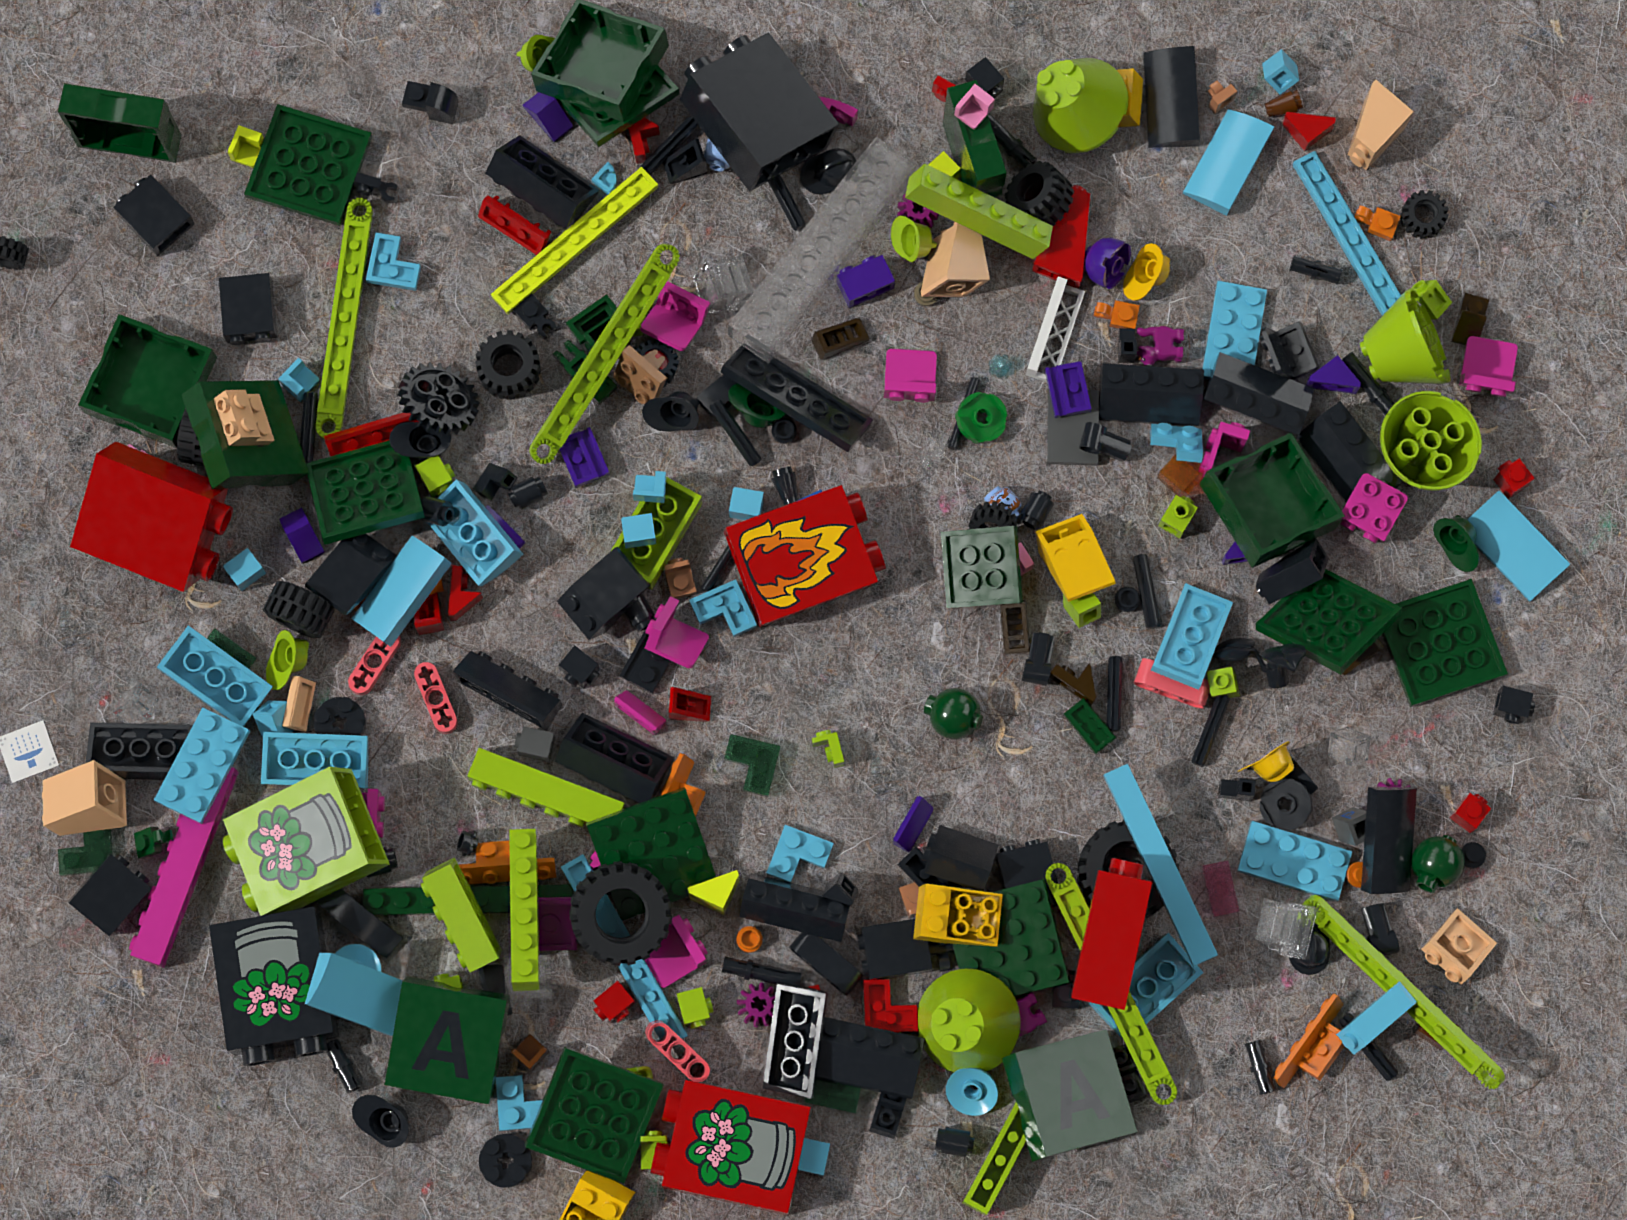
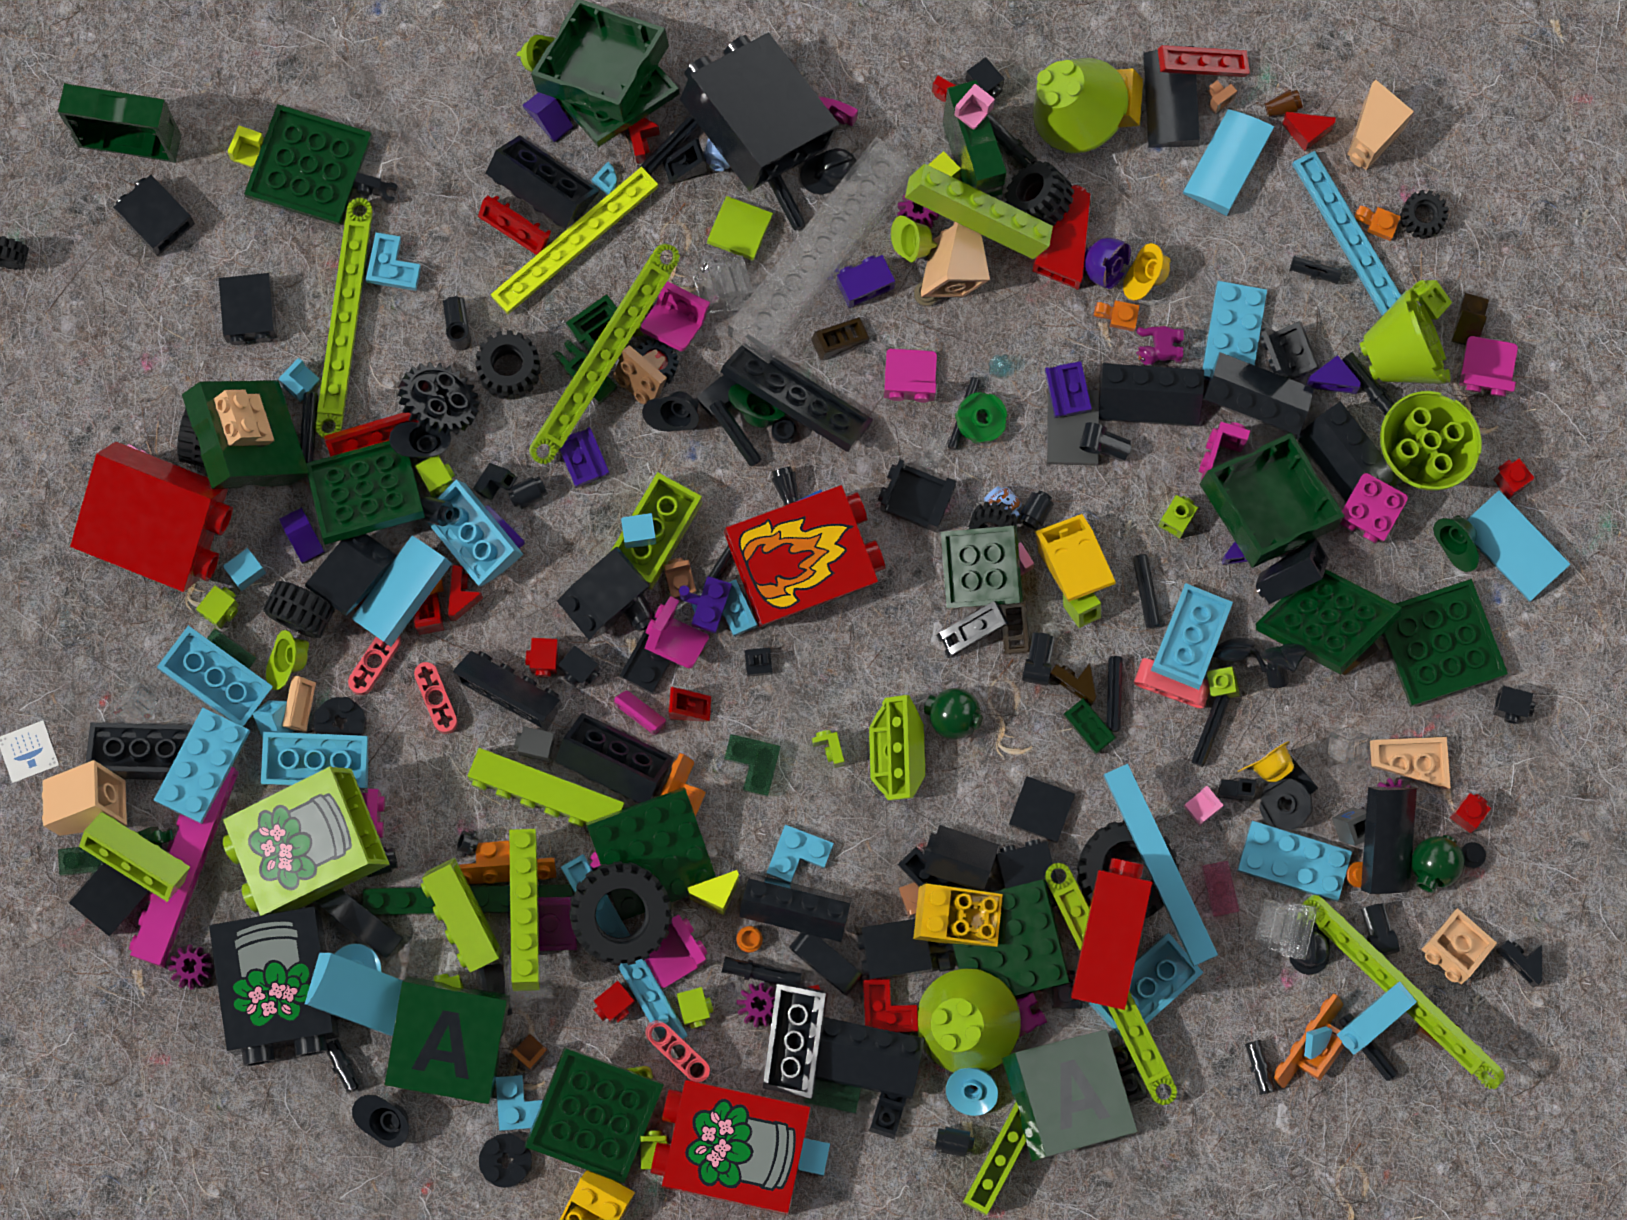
dark green tile [78,314,217,448] -> none
black brick [402,81,459,124] -> none
black plate [513,293,557,340] -> none
medium azure panel [633,471,667,503] -> none
medium azure panel [729,487,764,520] -> none
black slope [822,872,858,906] -> none
dark purple slope [892,795,934,852] -> none
white fence [1026,277,1085,382] -> none
black plate [1114,587,1140,612] -> none
black piece [1118,328,1137,363] -> none
medium azure plate [1150,423,1203,463] -> none
clear orange brick [1157,454,1199,497] -> none
medium azure panel [1262,49,1299,94] -> none
none -> lime brick [79,812,190,902]
none -> magenta gear [168,945,214,990]
none -> lime brick [196,585,239,629]
none -> black piece [443,296,471,350]
none -> red brick [525,638,559,678]
none -> dark purple plate [679,576,732,633]
none -> lime slope [707,196,773,261]
none -> black tile [745,647,773,677]
none -> lime wedge [869,695,926,801]
none -> black panel [877,459,957,533]
none -> plate [936,601,1009,658]
none -> black tile [1009,776,1075,843]
none -> plate [1157,45,1250,77]
none -> bright pink panel [1184,786,1224,826]
none -> medium azure tile [1304,1026,1332,1059]
none -> light nougat wing [1370,737,1451,789]
none -> black slope [1496,940,1542,988]

